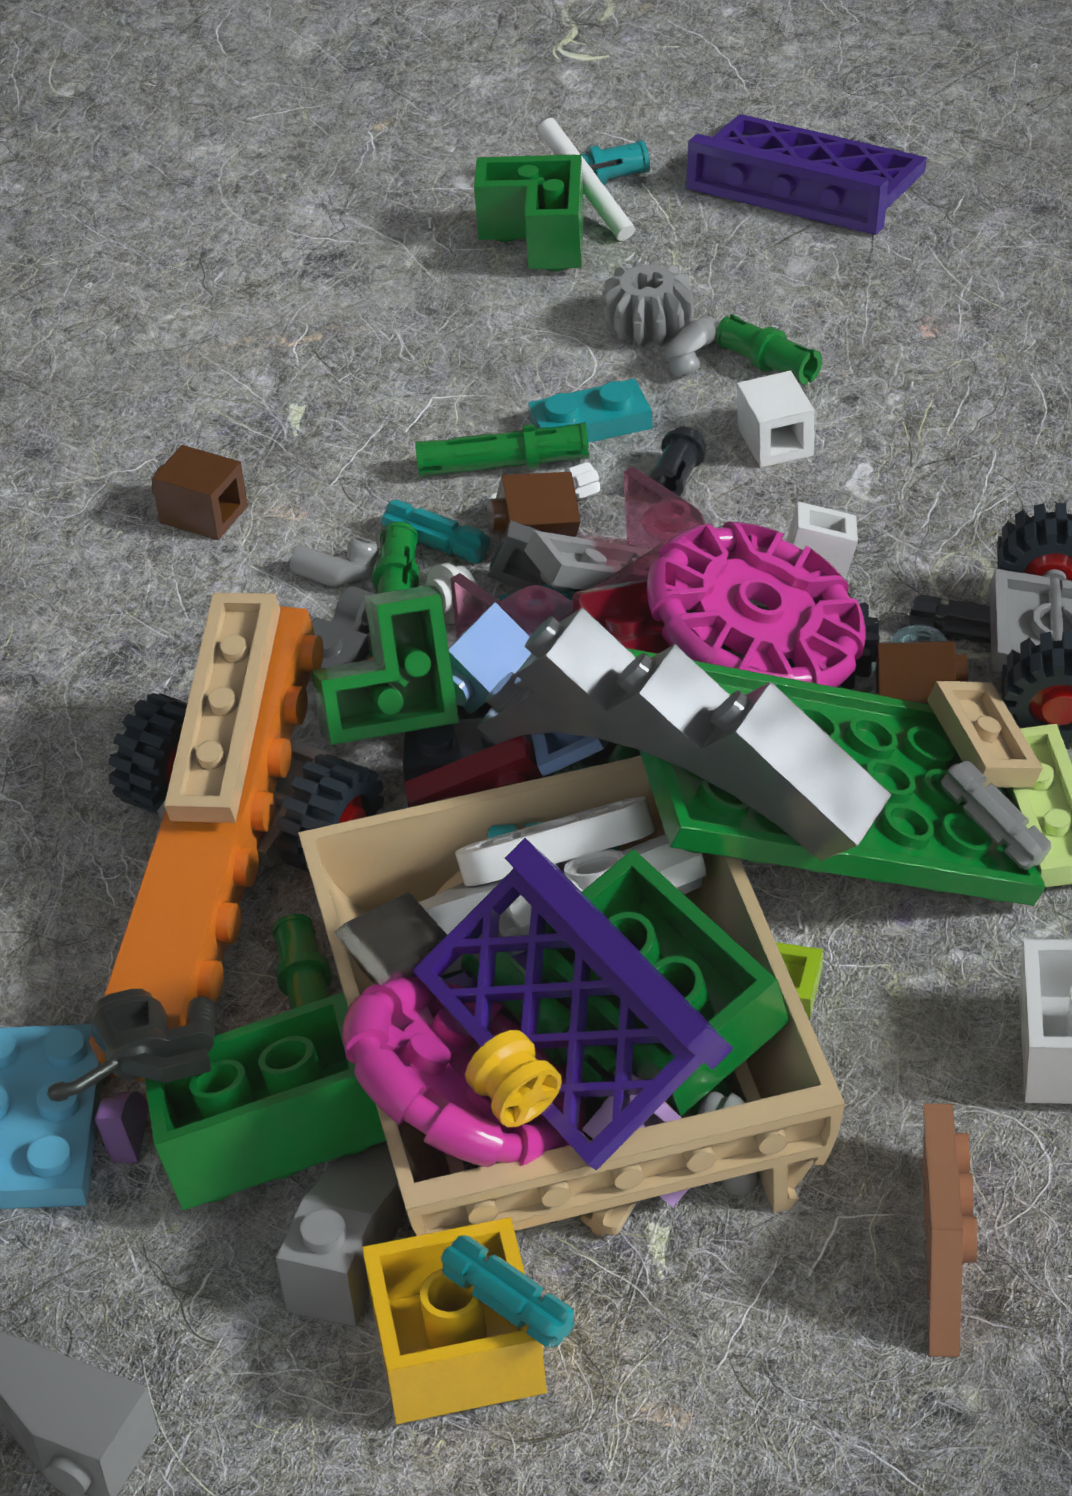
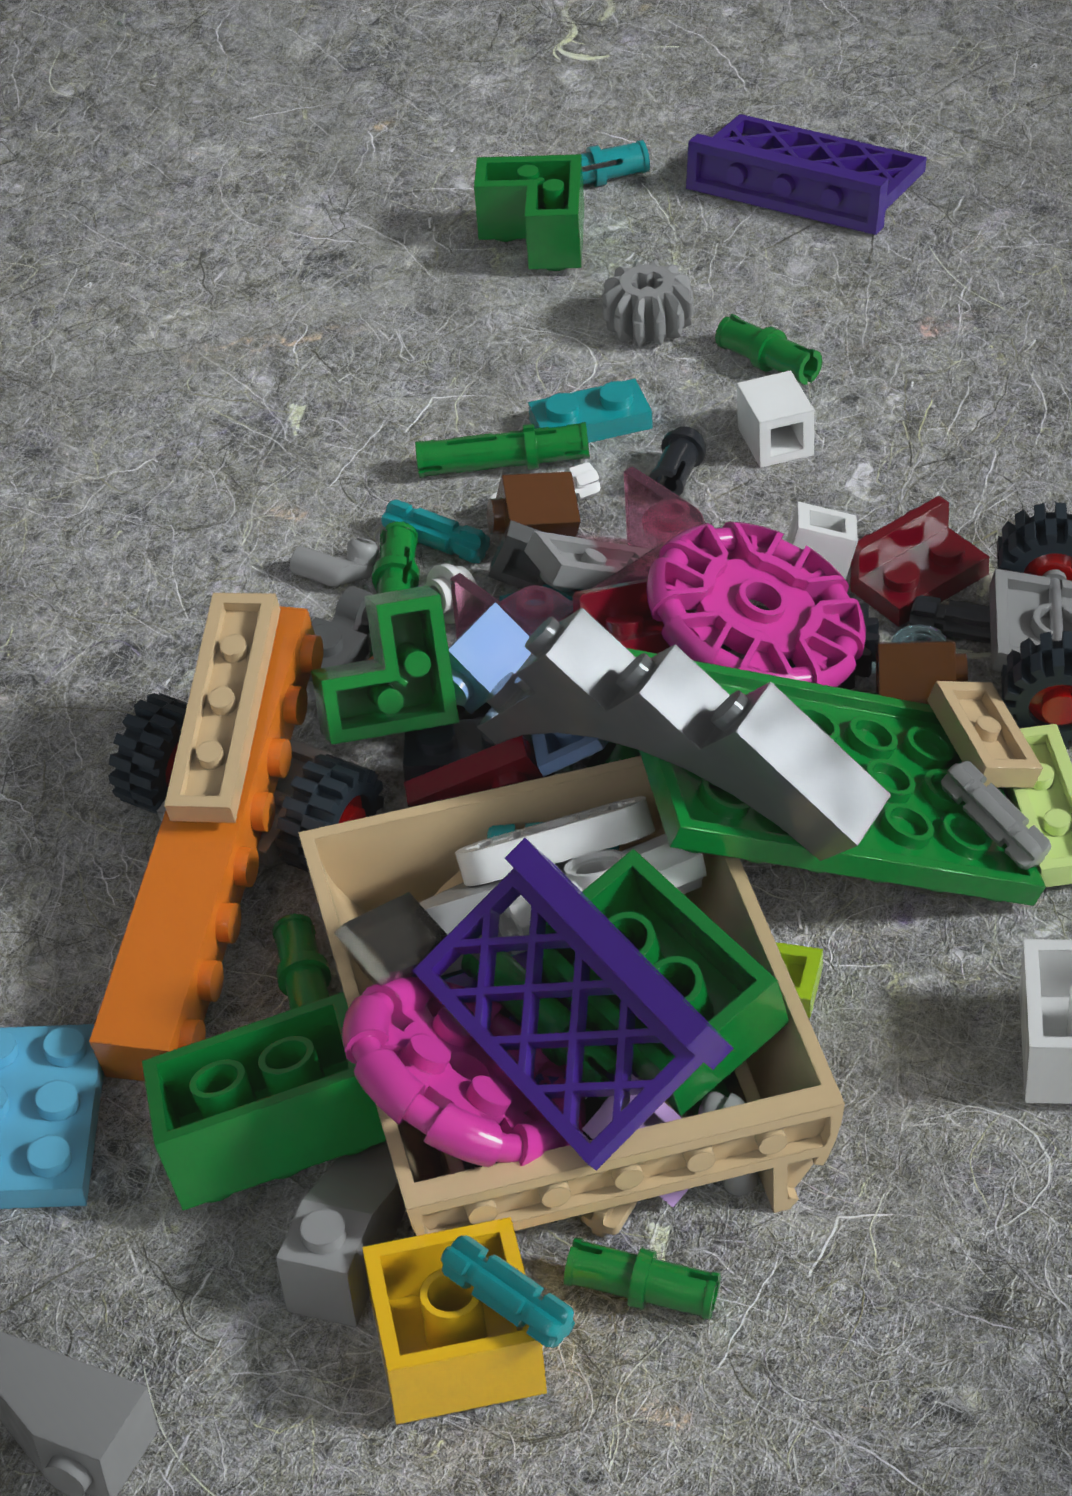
pearl dark grey piece [47,989,216,1102] -> none
medium lavender tile [95,1091,149,1163] -> none
reddish brown brick [151,445,248,540] -> none
yellow wheel [465,1030,562,1127] -> none
white bar [538,118,635,241] -> none
light grey arm [664,316,719,377] -> none
nougat wing [922,1103,977,1357] -> none
none -> green pin [564,1237,721,1321]
none -> dark red bracket [850,496,990,627]

